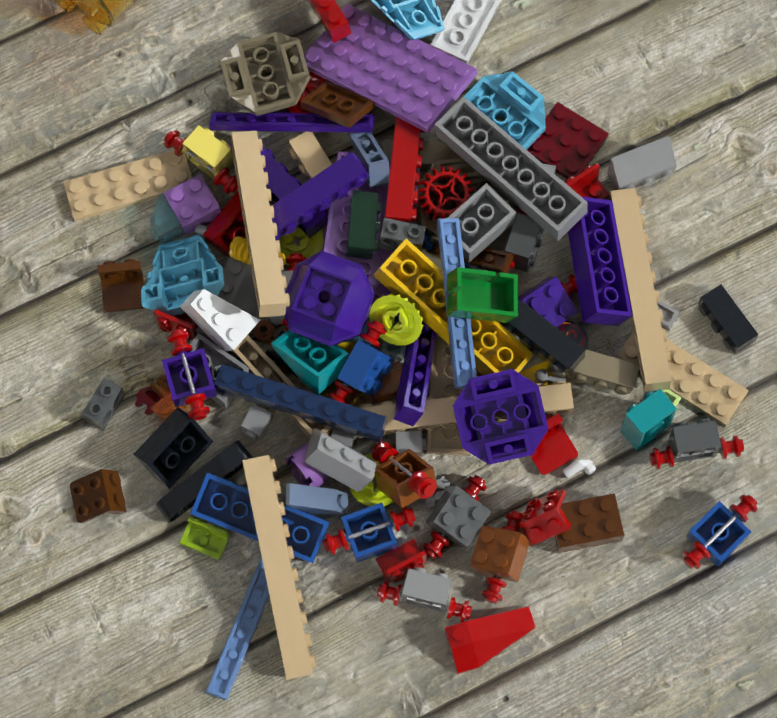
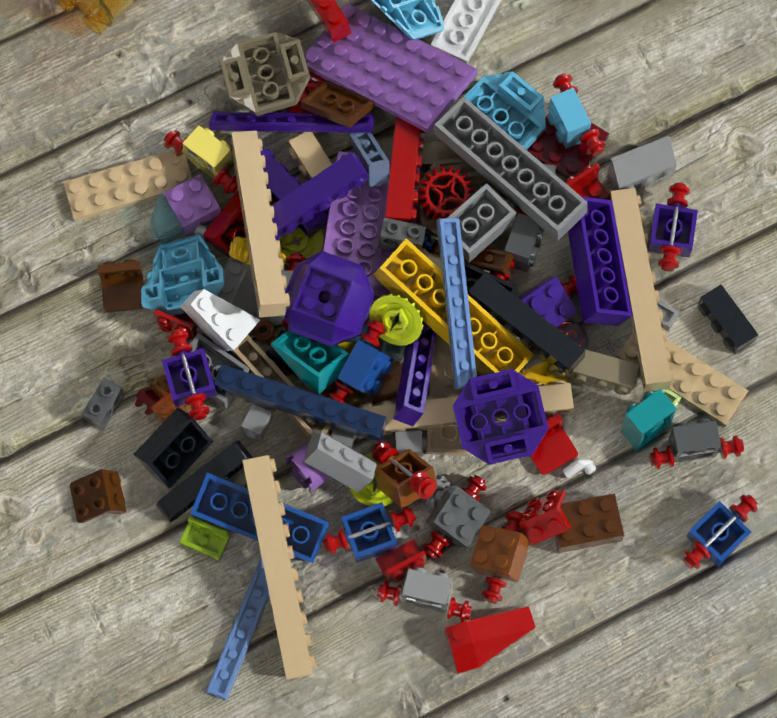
sand blue slope [286,483,348,518] -> none
clear green brick [346,190,381,259] -> none
green piece [447,267,518,323] -> none
light grey hand [535,369,566,384] -> none
none -> medium azure brick [547,74,606,156]
none -> dark purple brick [648,183,698,271]

